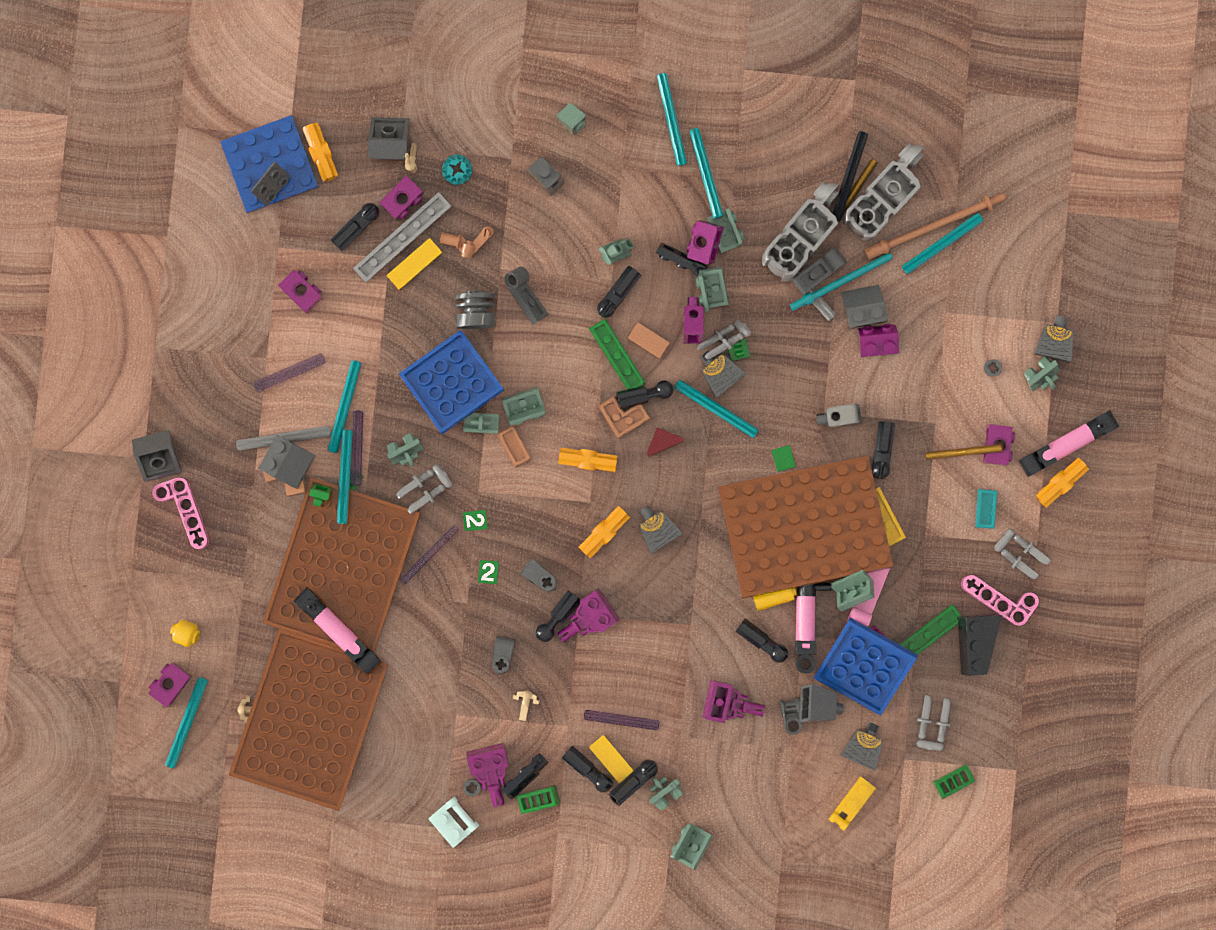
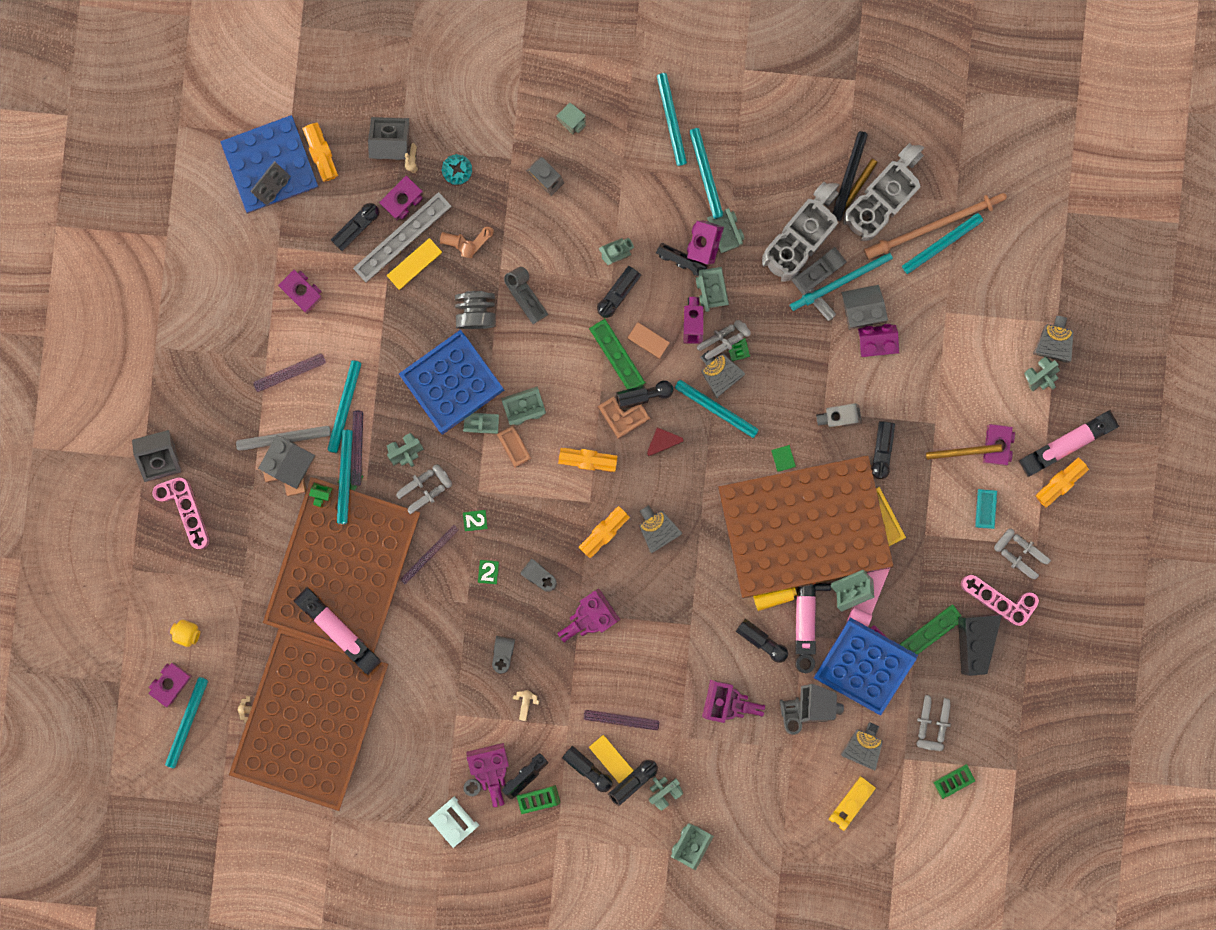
black piece [536,590,581,642] -> none
dark grey bush [984,359,1002,377] -> none

